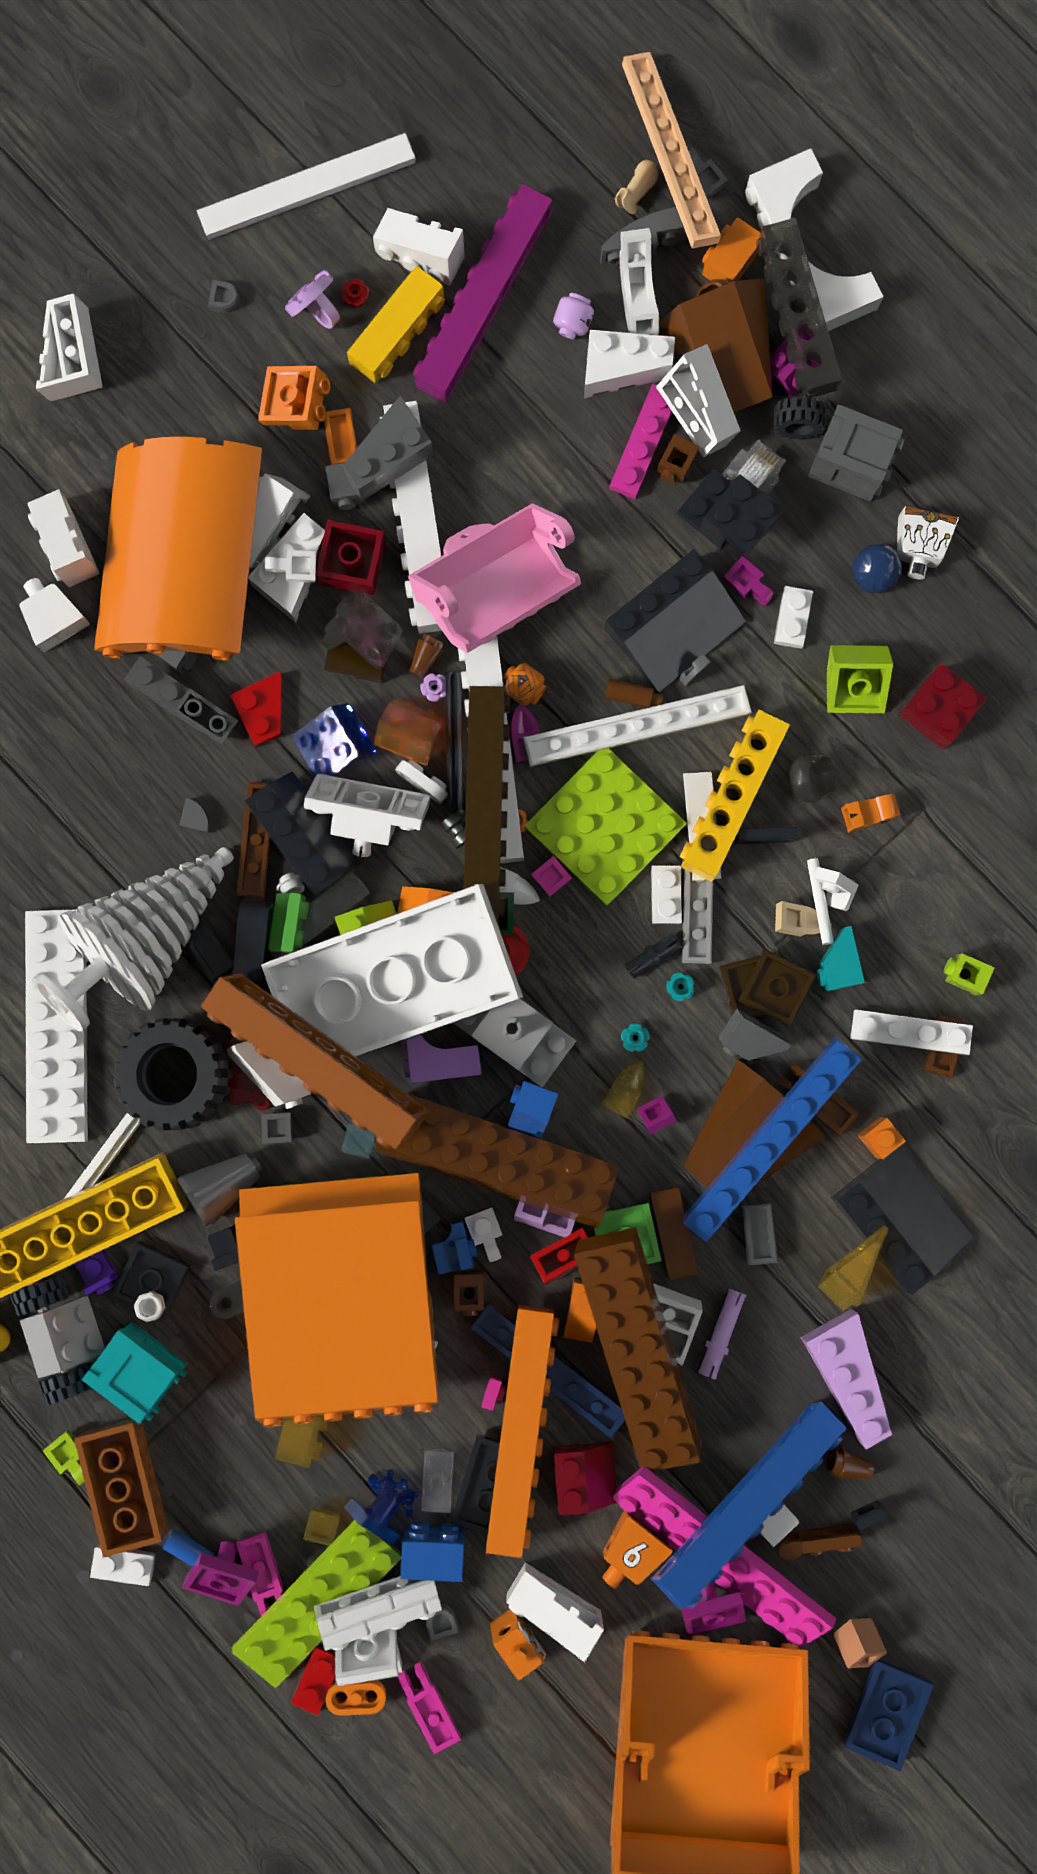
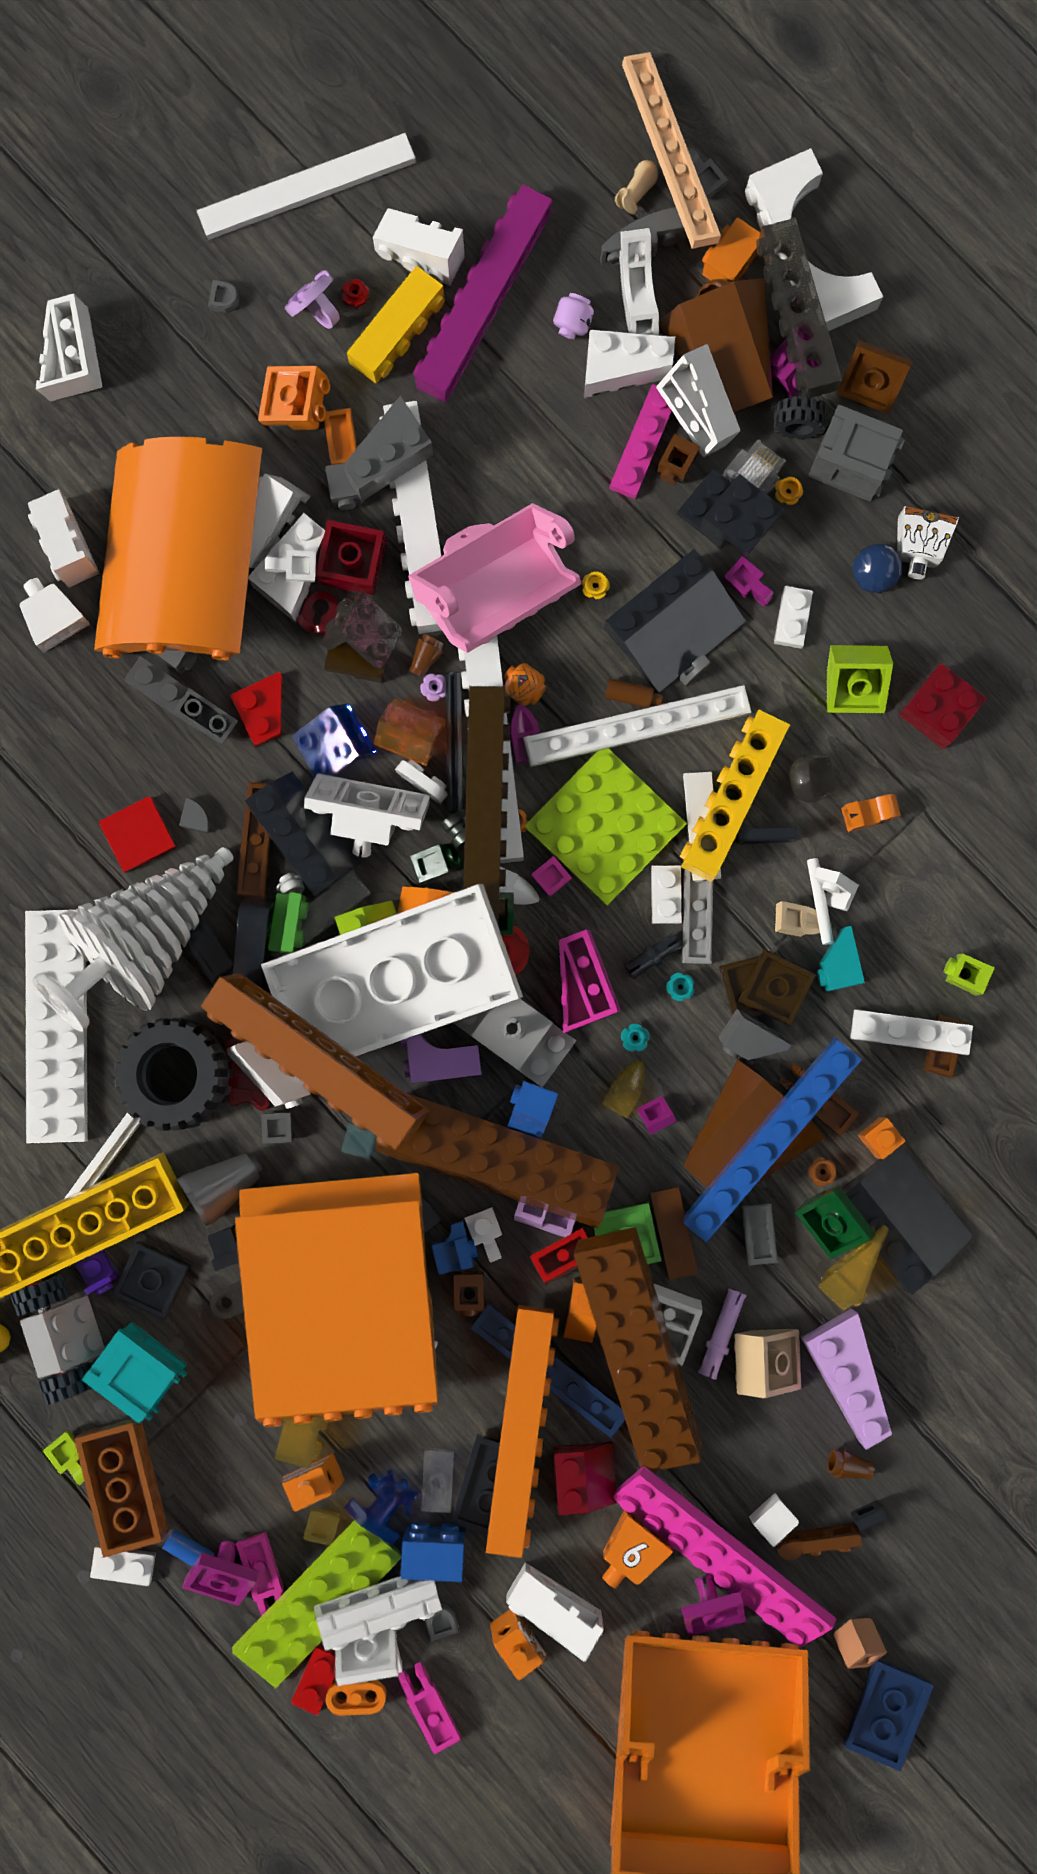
white tile [134,1291,165,1322] -> none
dark pink plate [482,1373,506,1411] -> none
blue brick [652,1402,846,1609] -> none
none -> red tile [98,796,177,873]
none -> orange torso [282,1453,345,1512]
none -> dark red piece [297,591,338,634]
none -> bracket [410,843,461,883]
none -> dark pink wedge [559,929,621,1033]
none -> yellow plate [582,571,610,599]
none -> tan slope [734,1329,801,1398]
none -> light orange plate [775,477,803,505]
none -> dark green plate [795,1186,876,1259]
none -> dark orange plate [808,1157,837,1186]
none -> reddish brown tile [836,340,912,414]

